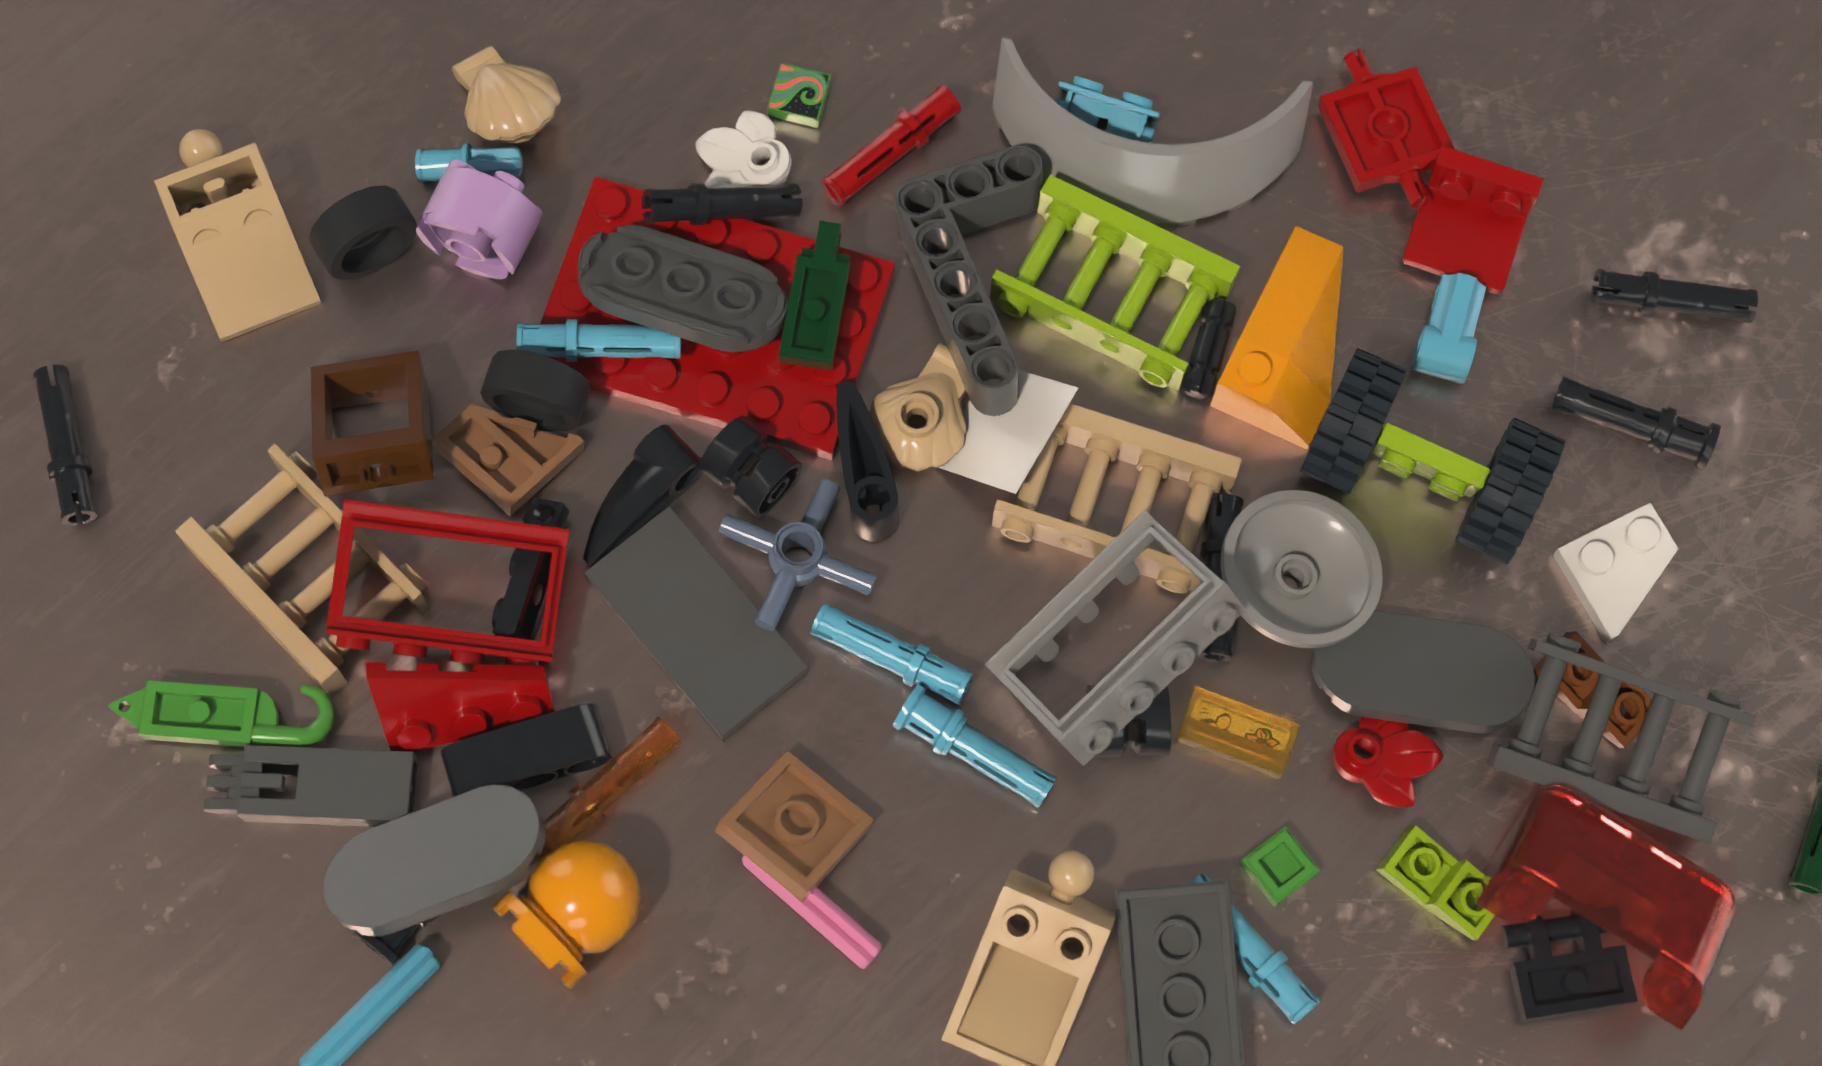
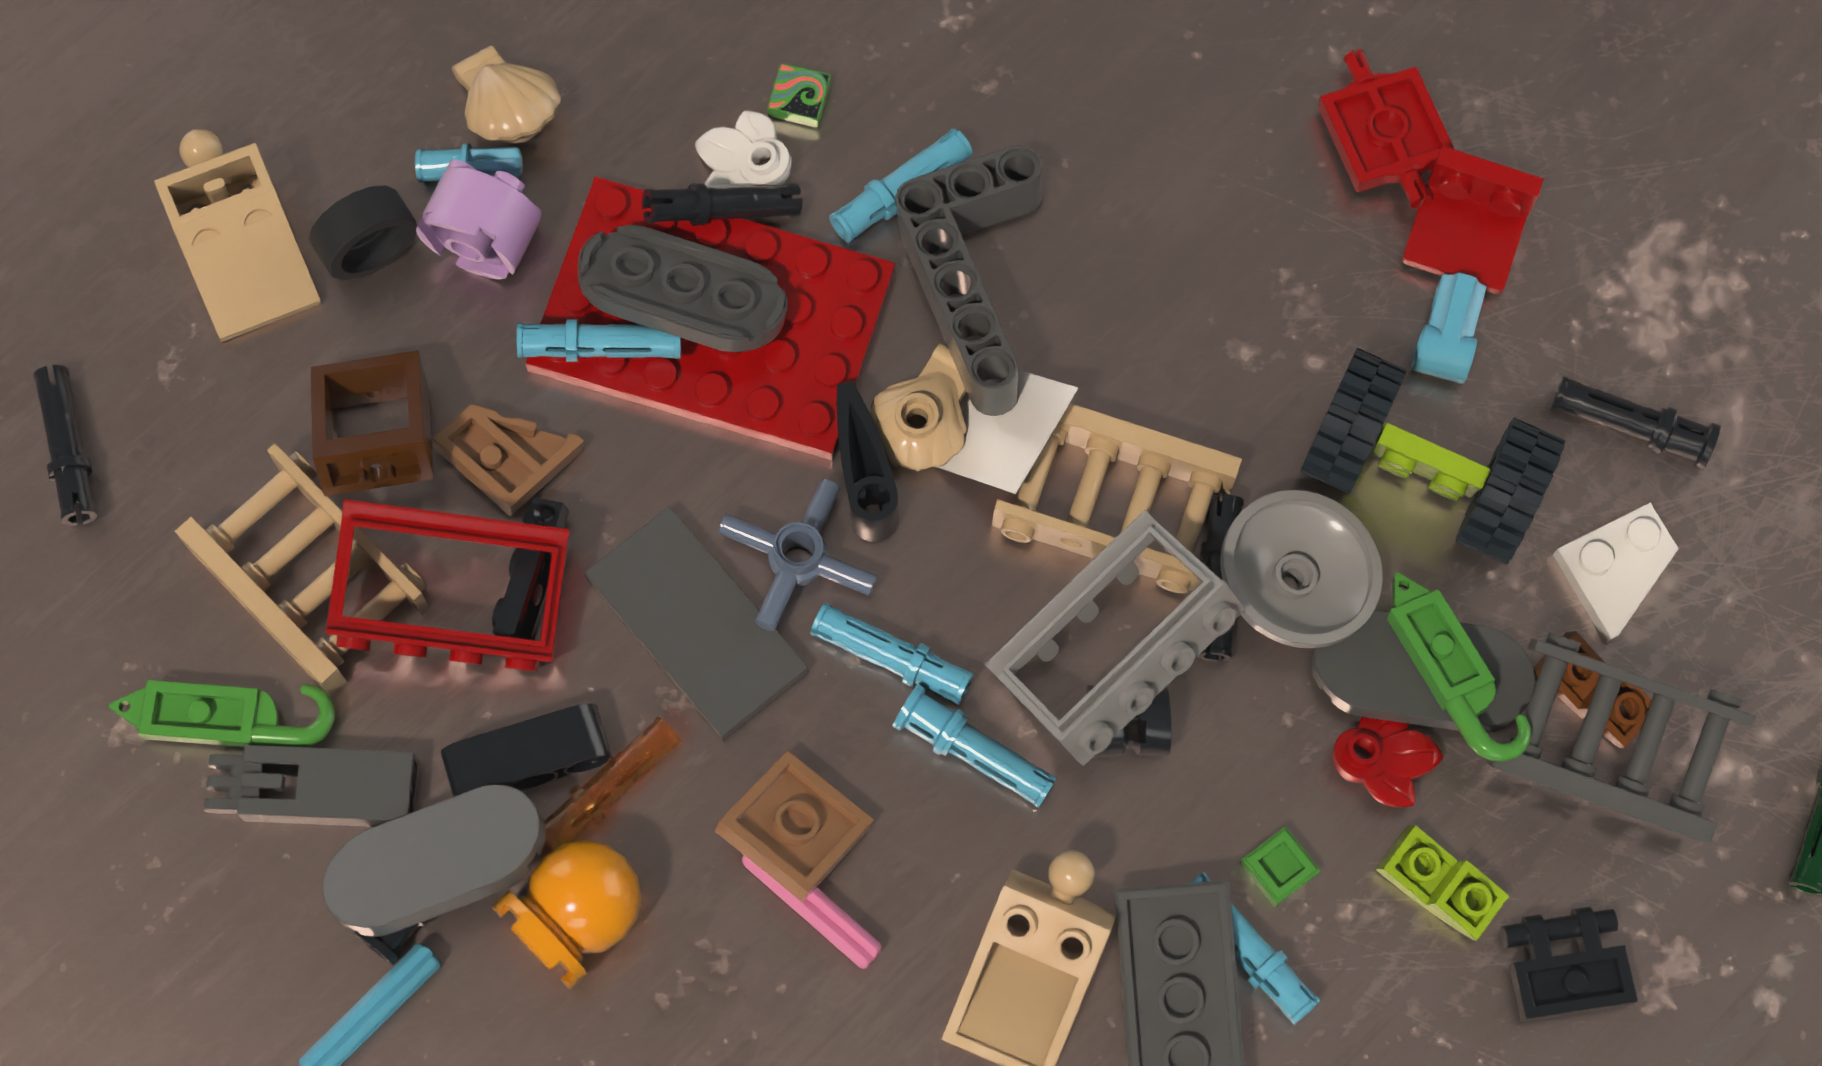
red wing [365,662,555,752] -> none
black tyre [480,349,591,431] -> none
black piece [583,424,703,567] -> none
black wheel [699,416,802,518] -> none
dark green hinge [778,221,850,371] -> none
red pin [821,85,962,206] -> none
lime fence [990,174,1240,391] -> none
light grey windscreen [992,37,1313,227] -> none
medium azure hinge [1055,76,1161,143] -> none
clear yellow tile [1175,686,1300,780] -> none
black axle [1182,298,1237,400] -> none
light orange wedge [1210,226,1344,450] -> none
clear red windscreen [1476,784,1735,1031] -> none
black pin [1591,269,1758,323] -> none
none -> medium azure pin [829,128,973,243]
none -> bright green plate [1387,572,1531,762]

